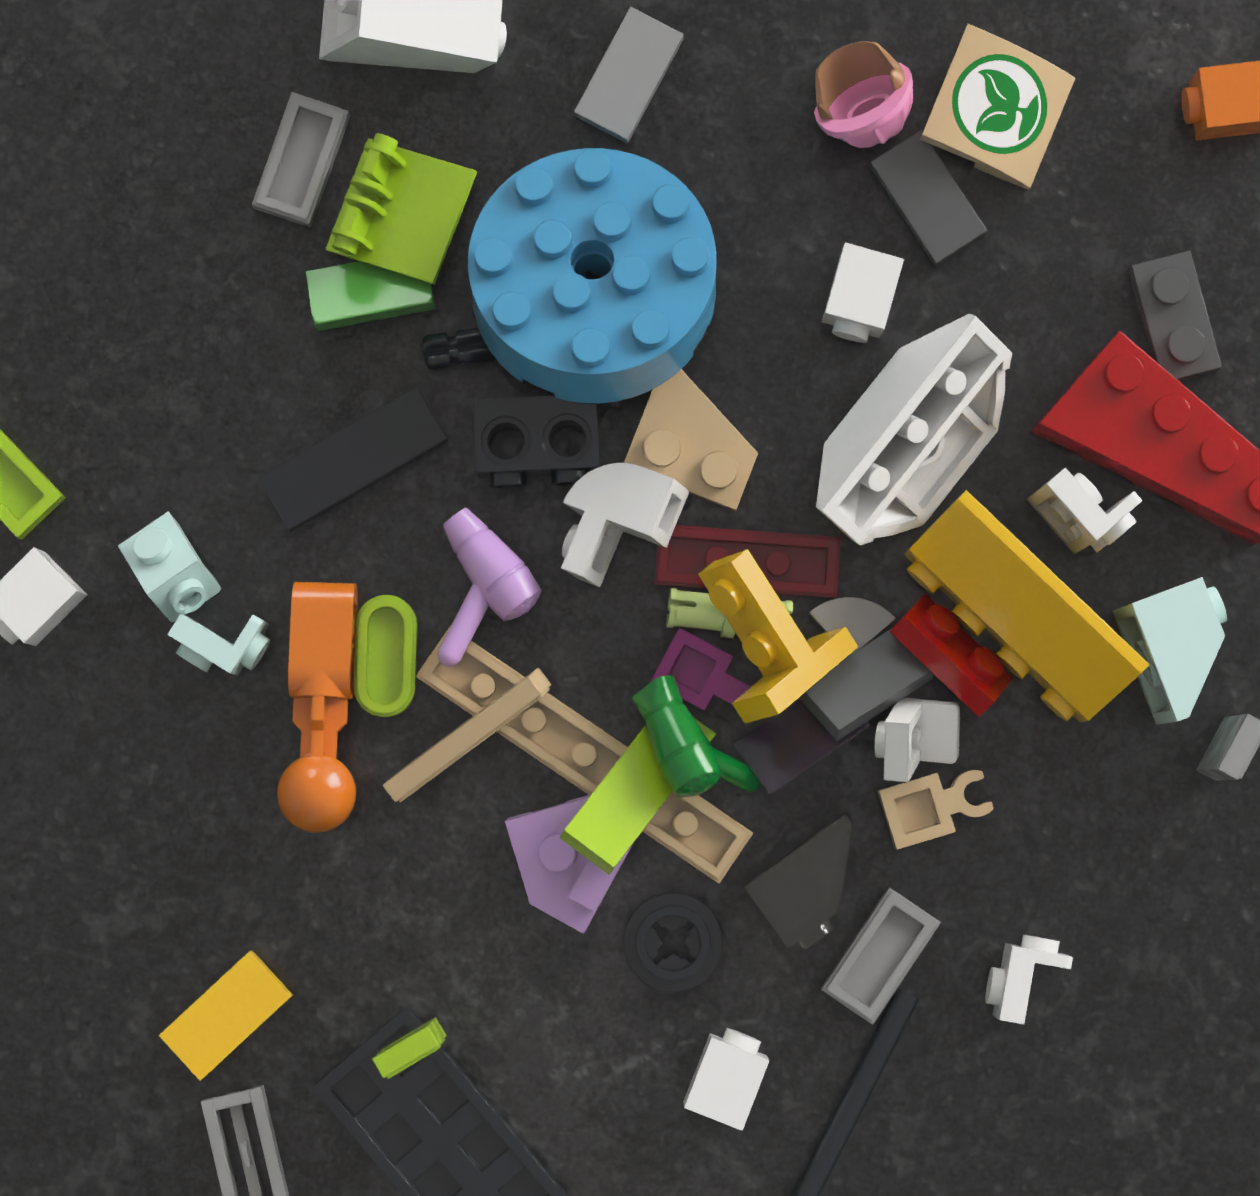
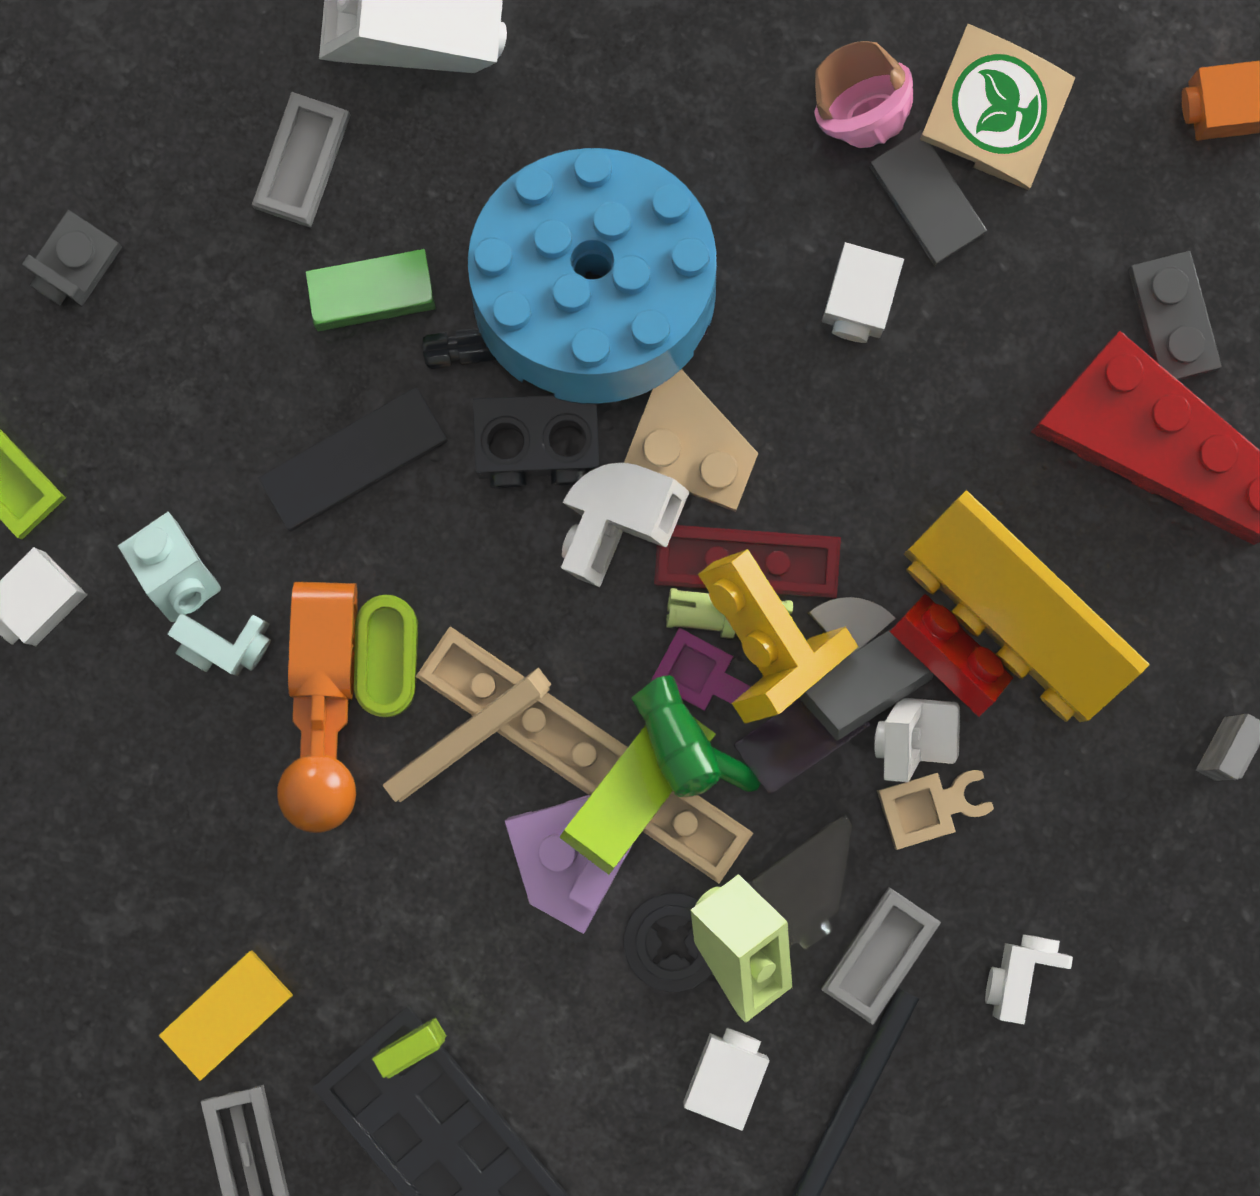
lime hinge [325,133,477,285] -> none
lavender piece [438,507,542,667] -> none
light grey tile [574,6,684,144] -> none
white wedge [816,314,1012,545] -> none
white bracket [1027,467,1142,555] -> none
light aqua slope [1112,577,1227,725] -> none
none -> dark grey bracket [22,210,122,306]
none -> yellowish green slope [691,874,792,1023]

